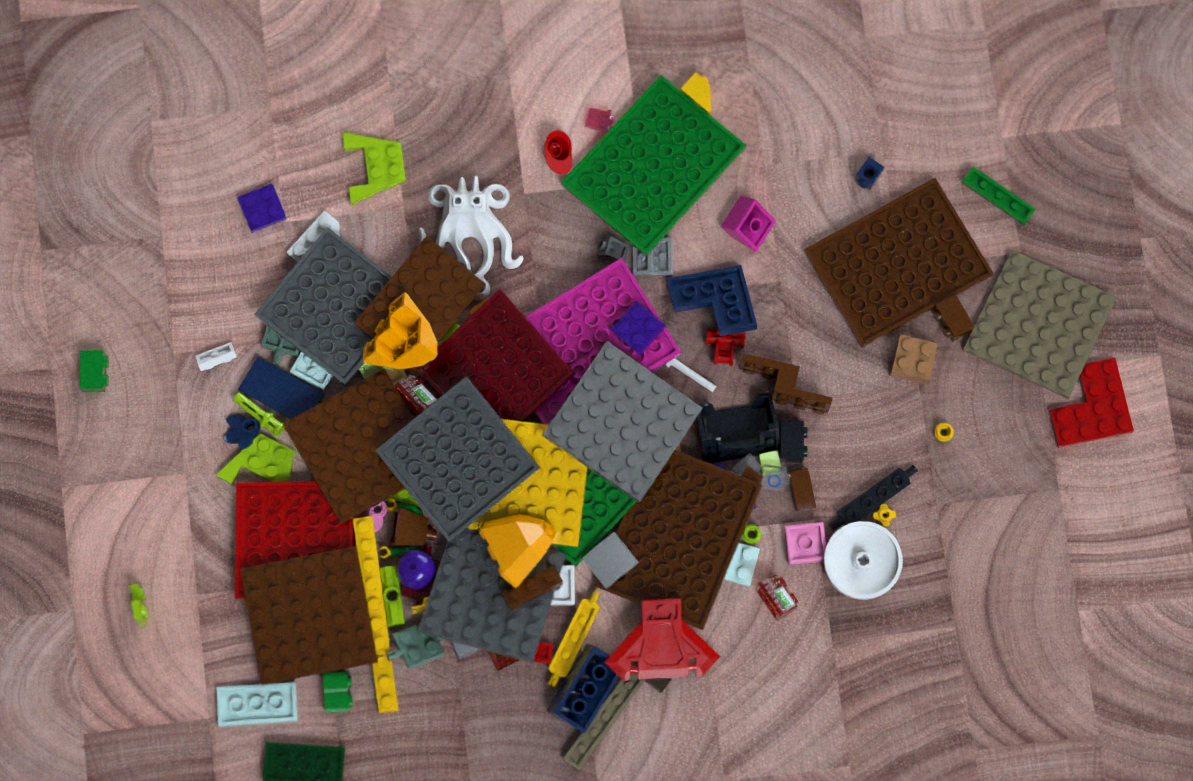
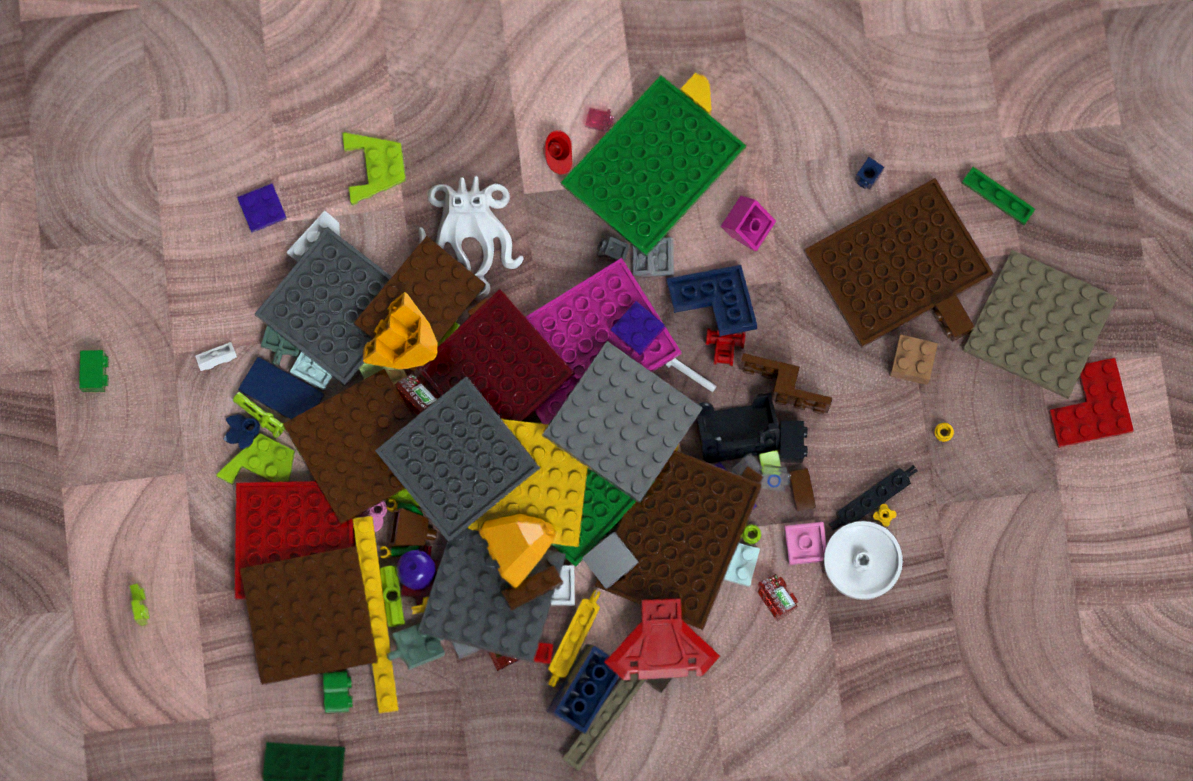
light aqua tile [216,682,298,727] -> none

